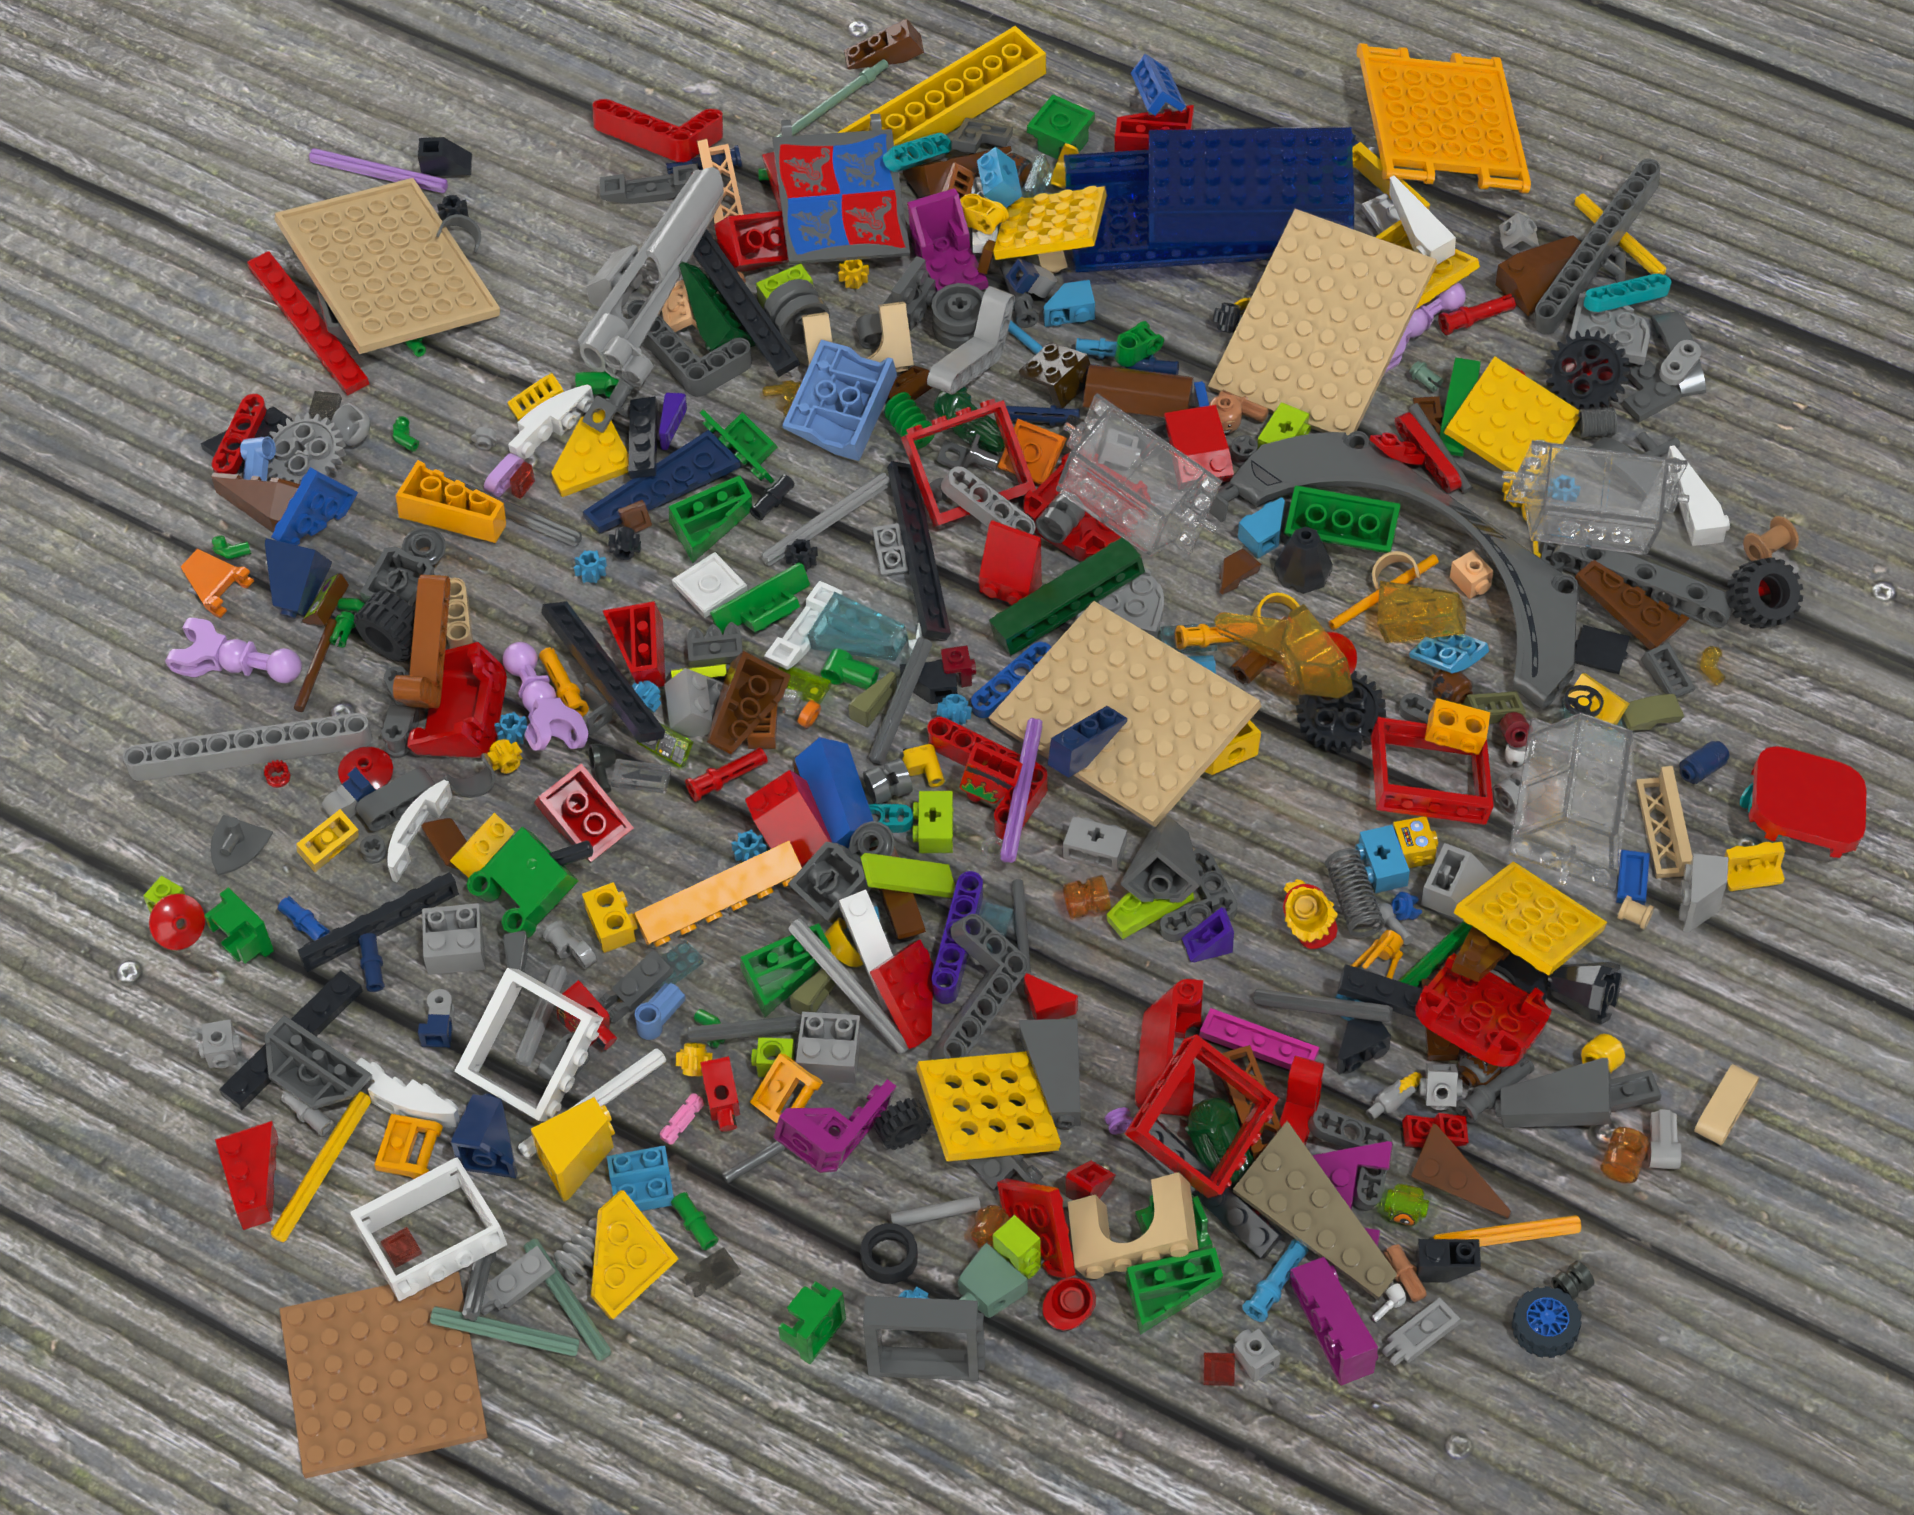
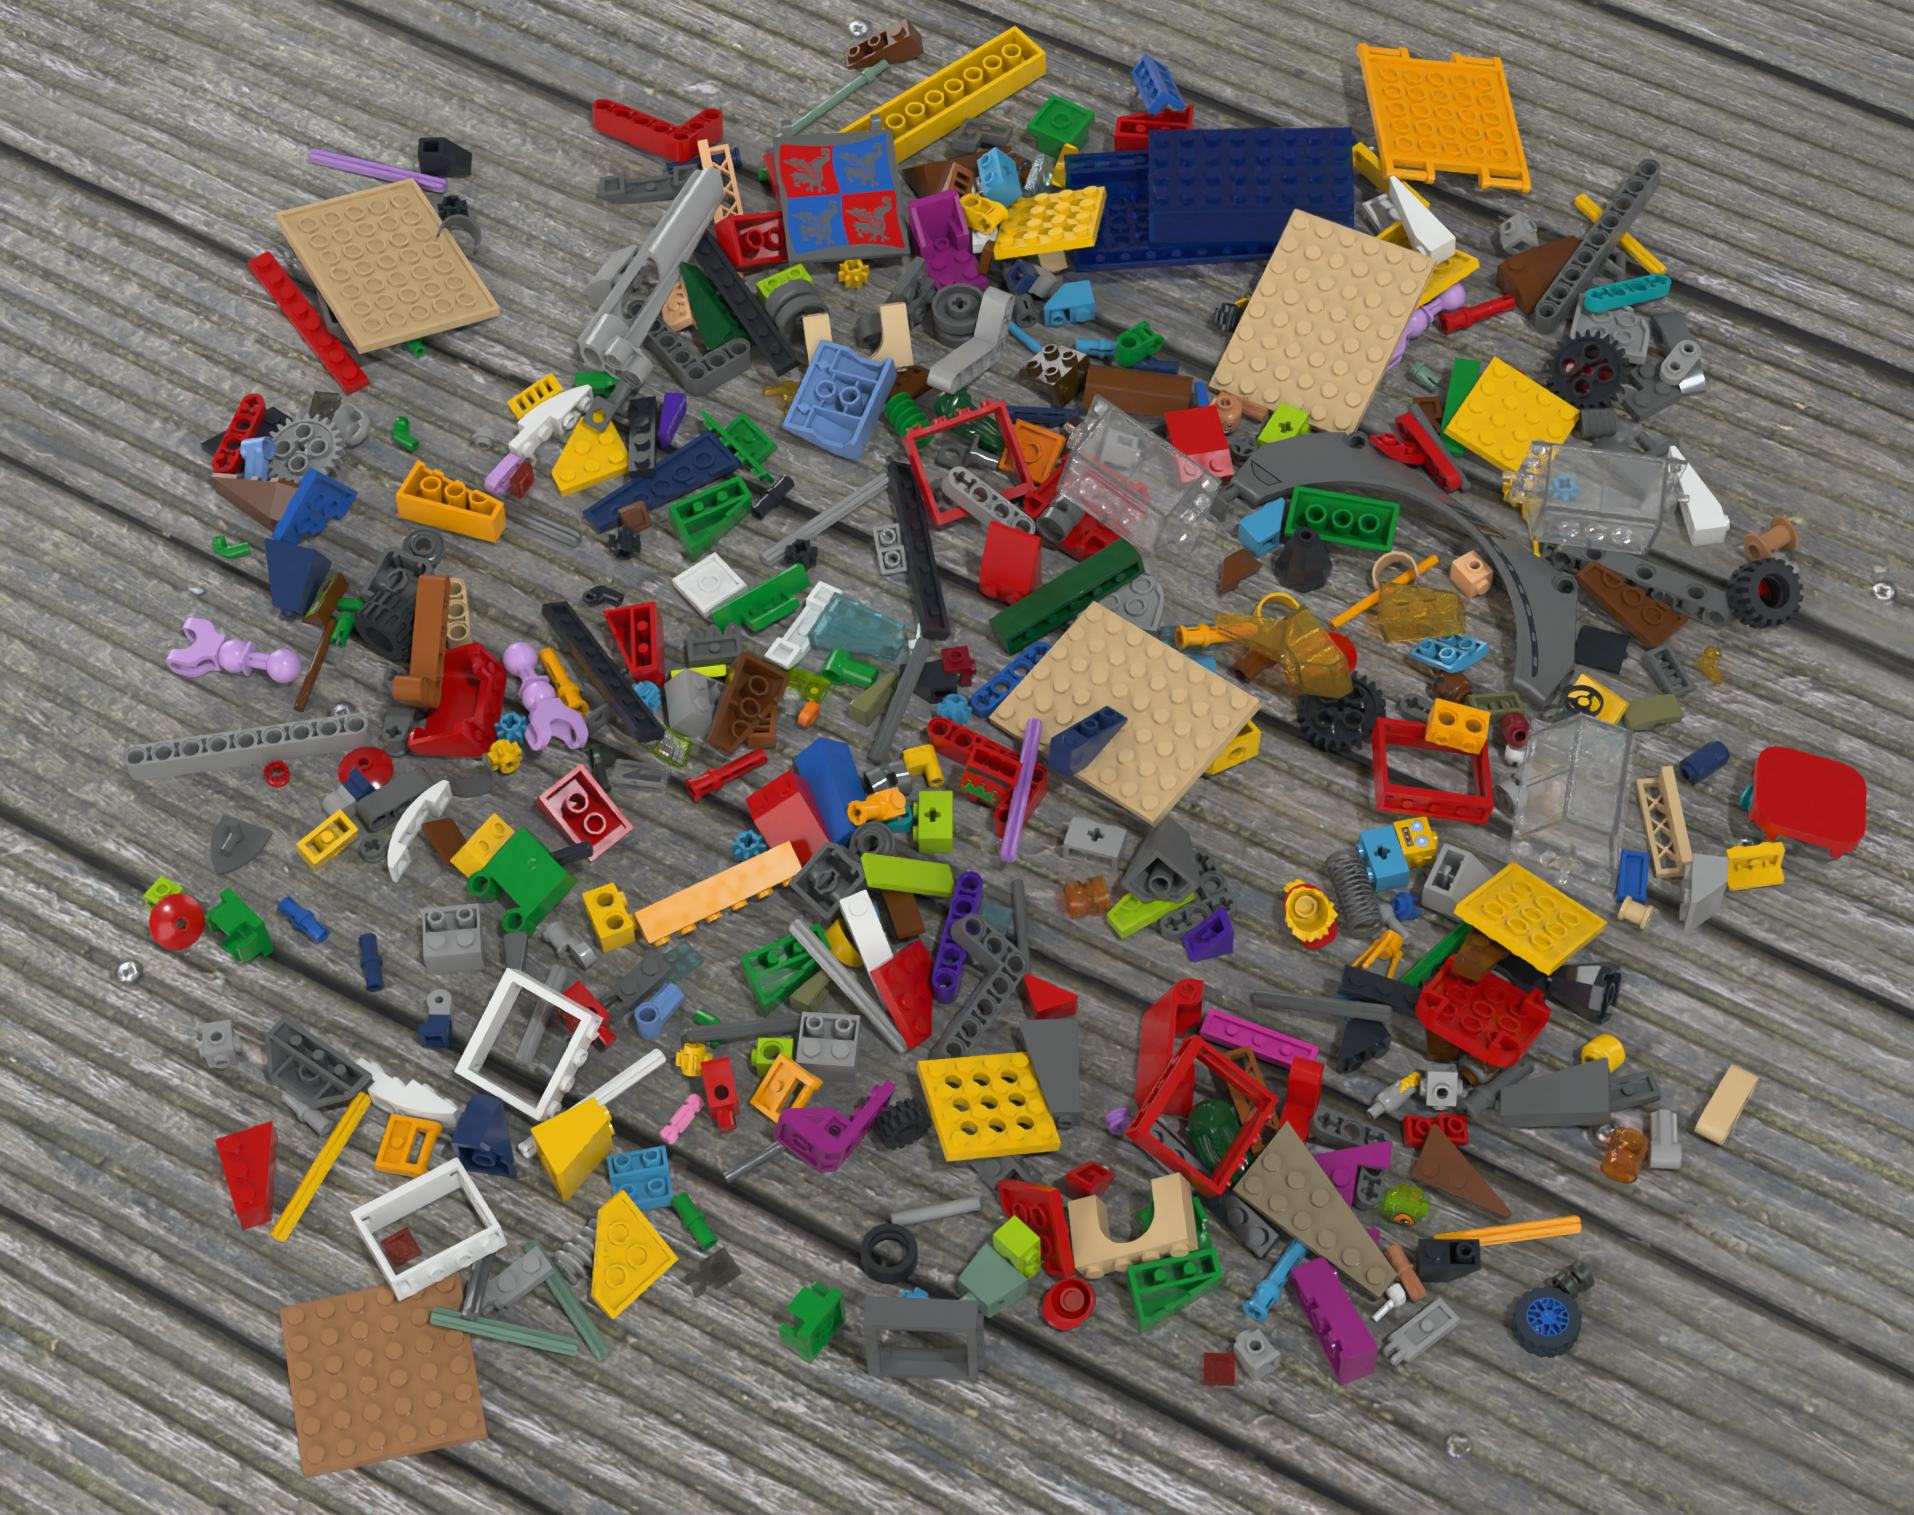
orange flag [181,549,254,618] -> none
black plate [219,970,363,1111] -> none
black plate [297,872,459,972] -> none
dark azure gear [574,550,607,583] -> none
teal beam [883,133,952,172] -> none
clear orange piece [970,1205,1010,1249] -> none
none -> black arm [583,585,624,606]
none -> light orange connector [847,786,906,826]

